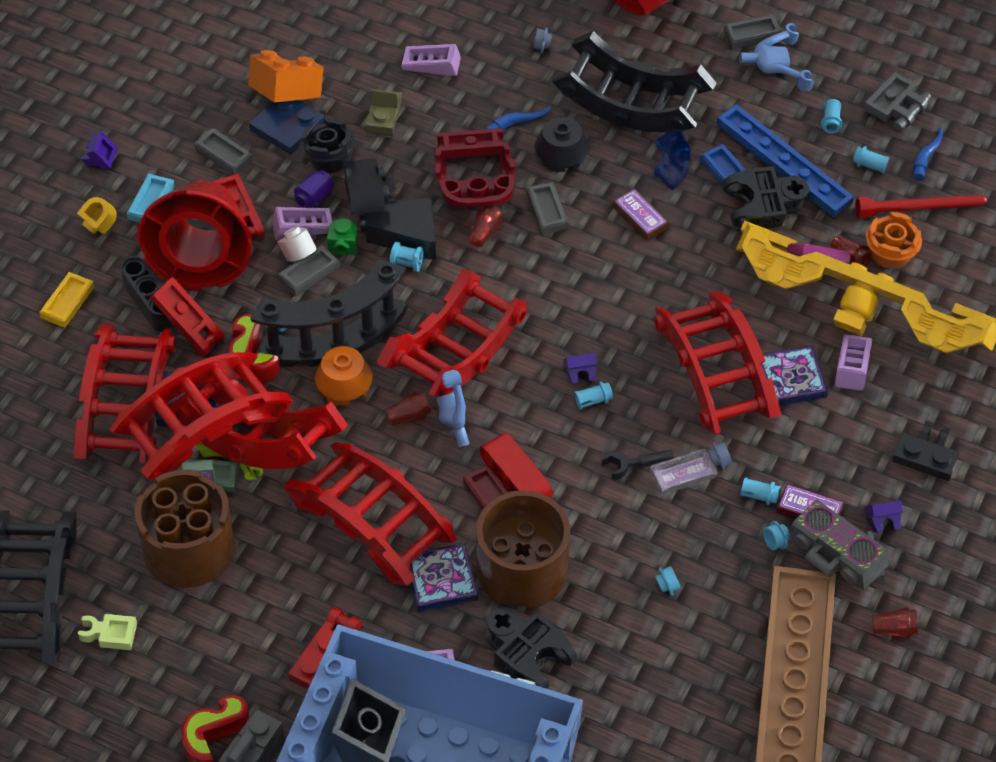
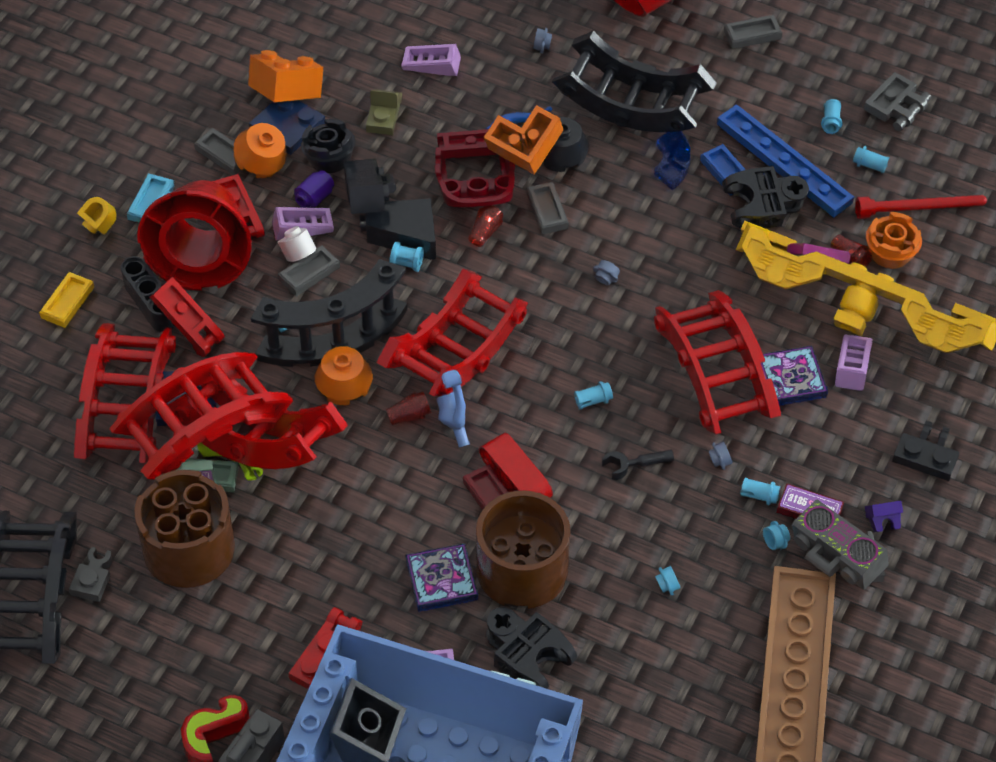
yellowish green plate [78,614,137,650] -> none
dark purple tile [81,131,118,171] -> none
red animal [228,314,280,383] -> none
red fence [283,442,457,586] -> none
green plate [327,218,358,255] -> none
dark purple tile [563,353,597,385] -> none
tile [612,188,669,241] -> none
clear tile [650,448,717,495] -> none
medium blue piece [739,23,814,91] -> none
clear red cone [872,607,918,638] -> none
blue animal [913,128,943,181] -> none
none -> dark grey plate [69,547,113,602]
none -> orange cone [234,123,287,178]
none -> orange brick [484,105,564,175]
none -> sand blue plate [593,260,620,285]

